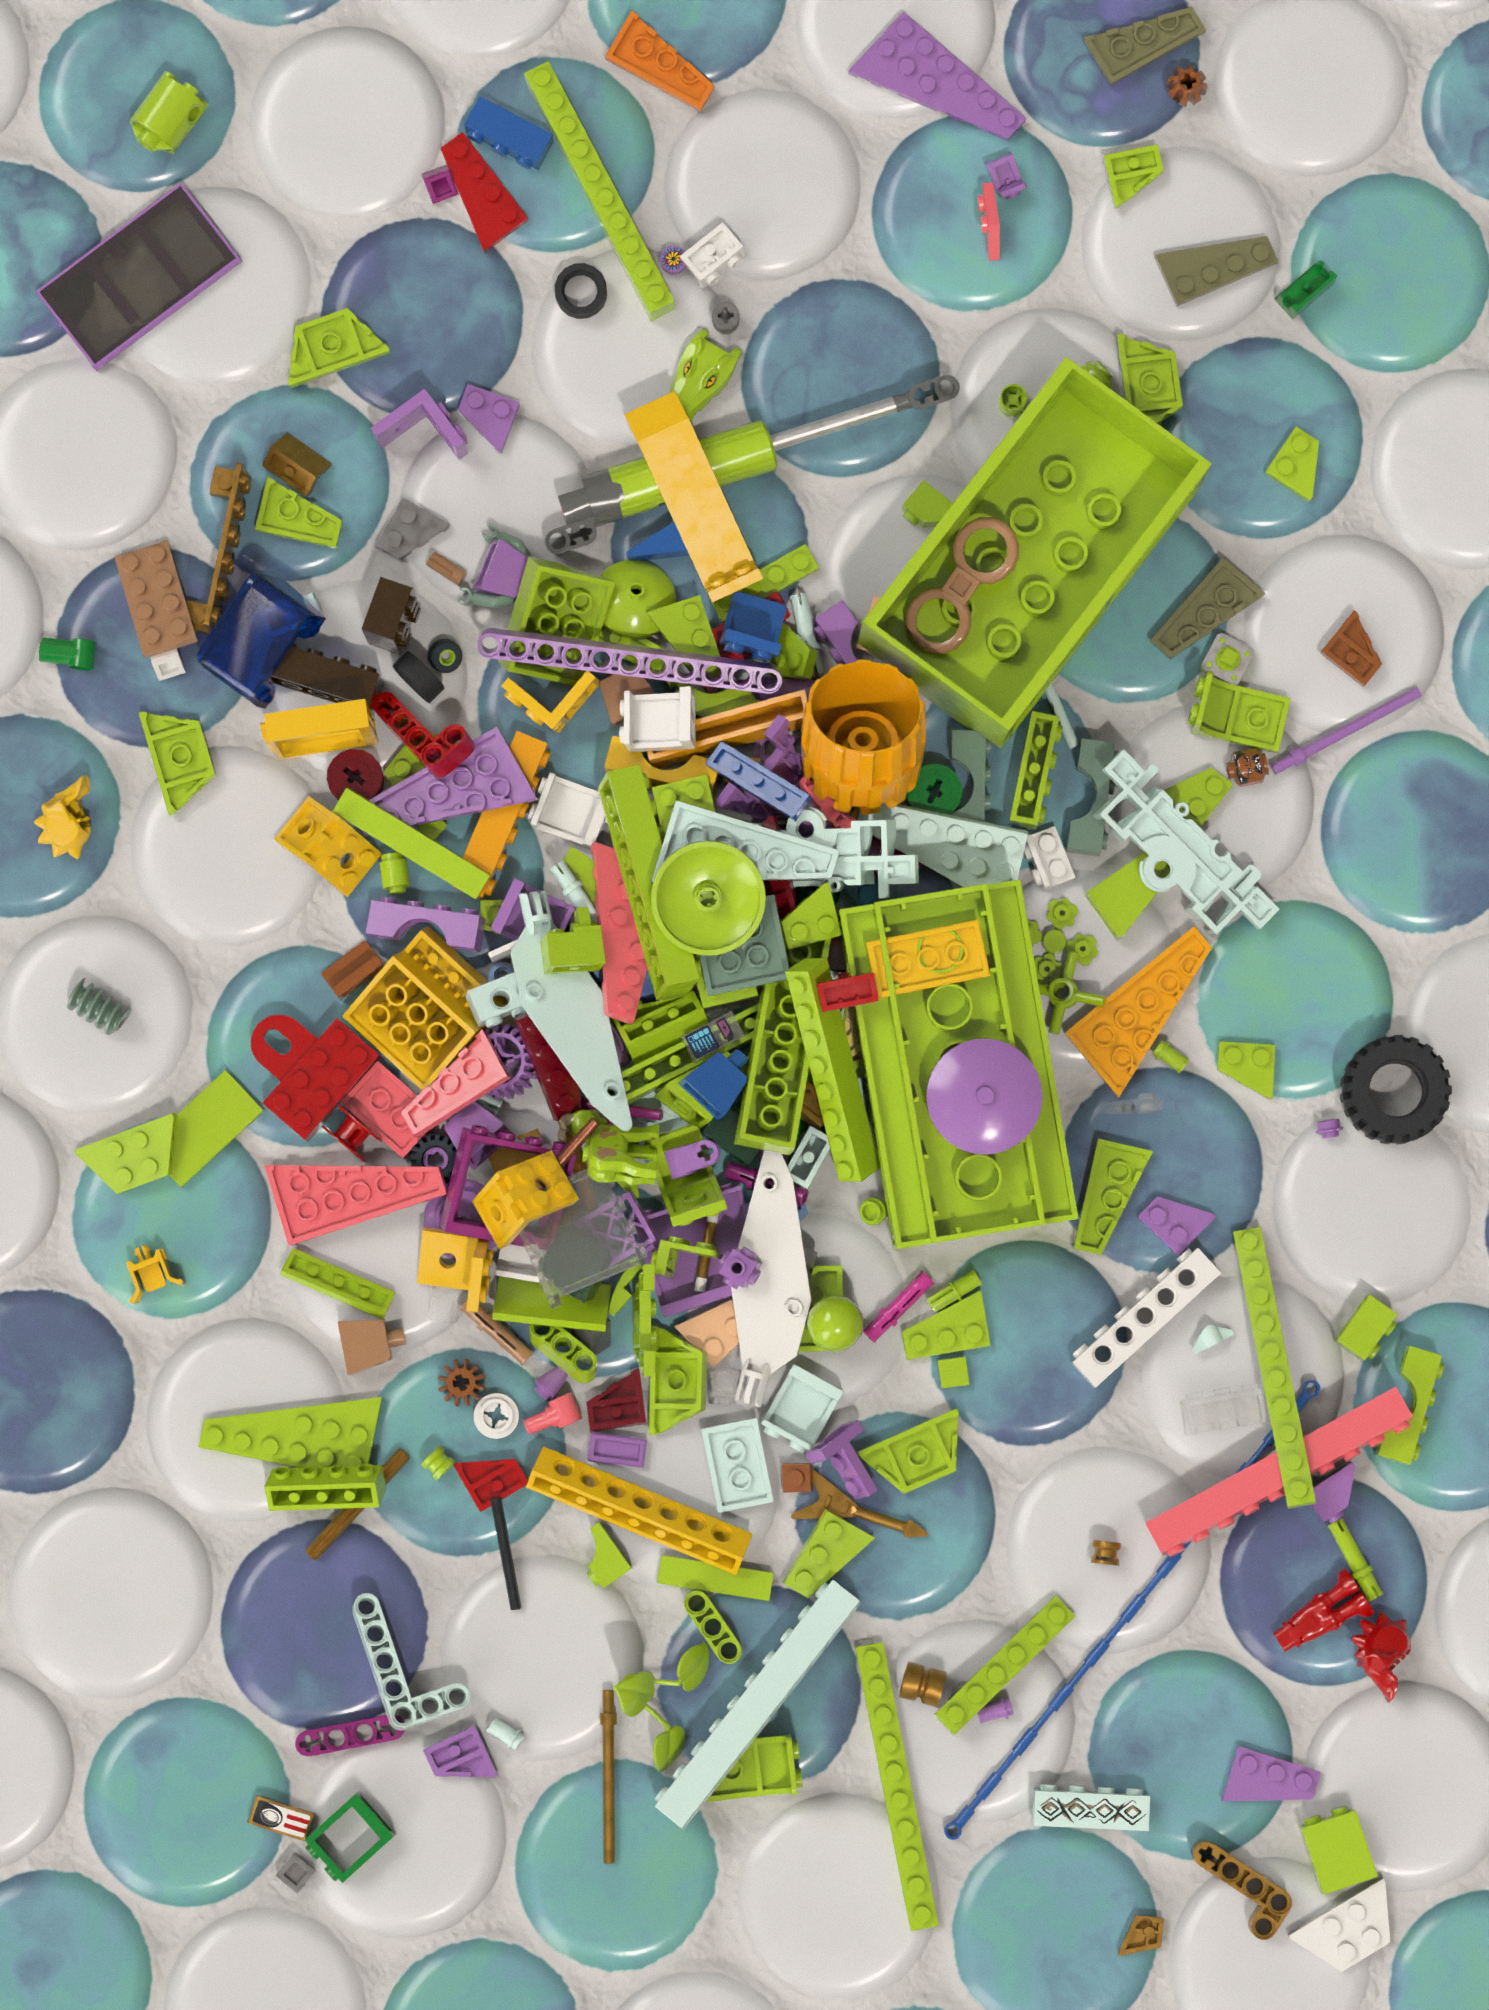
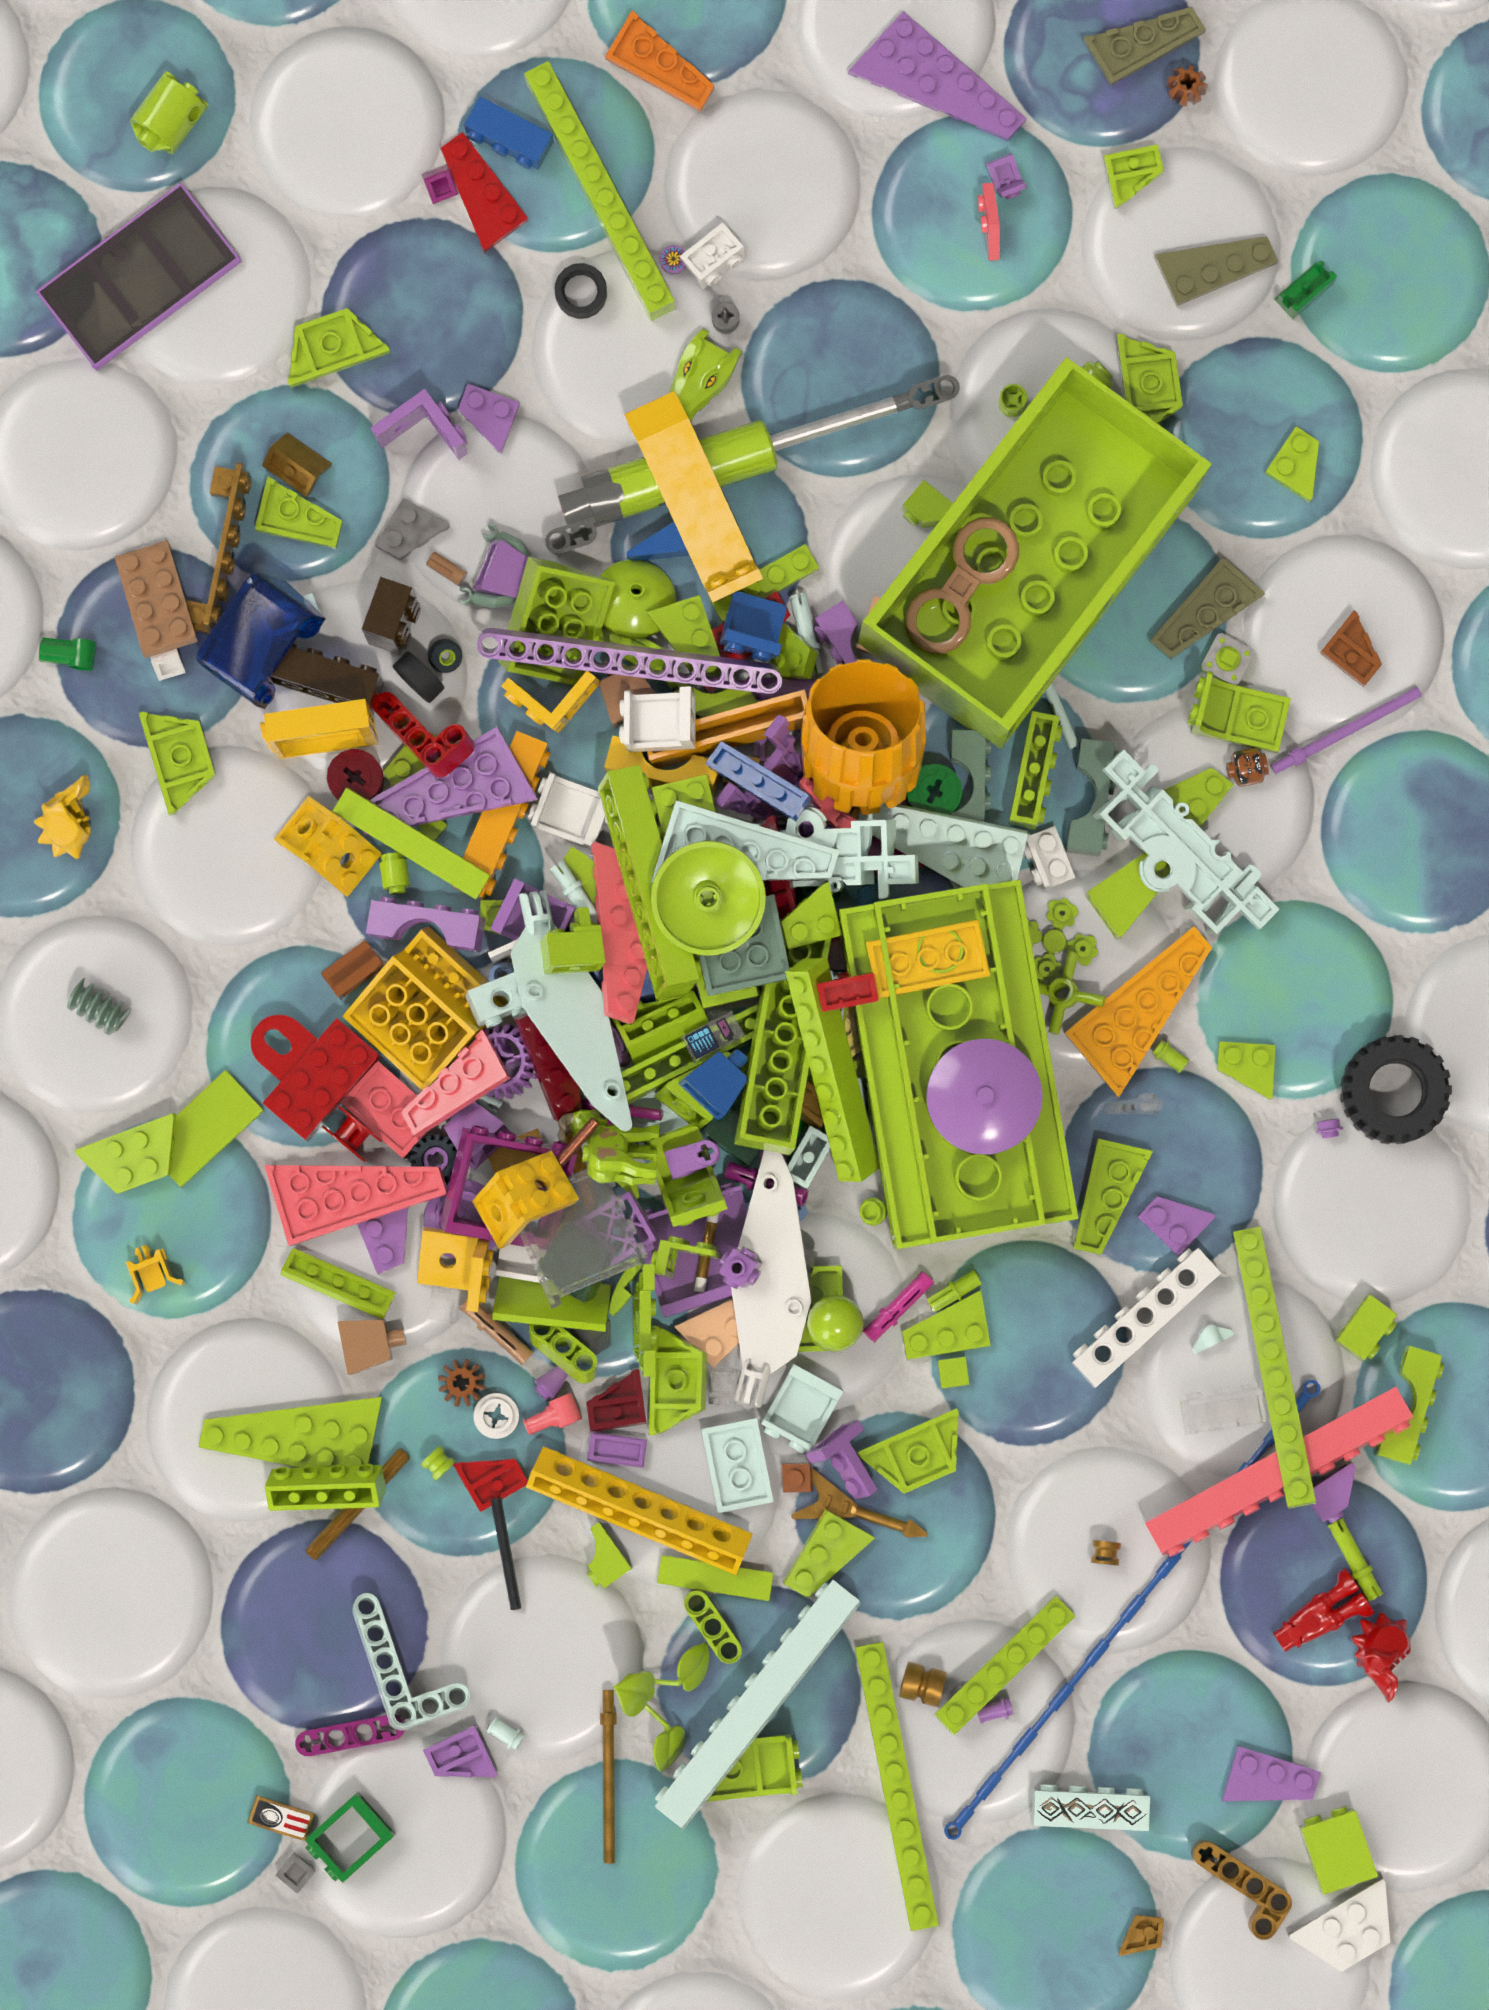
none -> medium lavender wing [357,1207,409,1274]

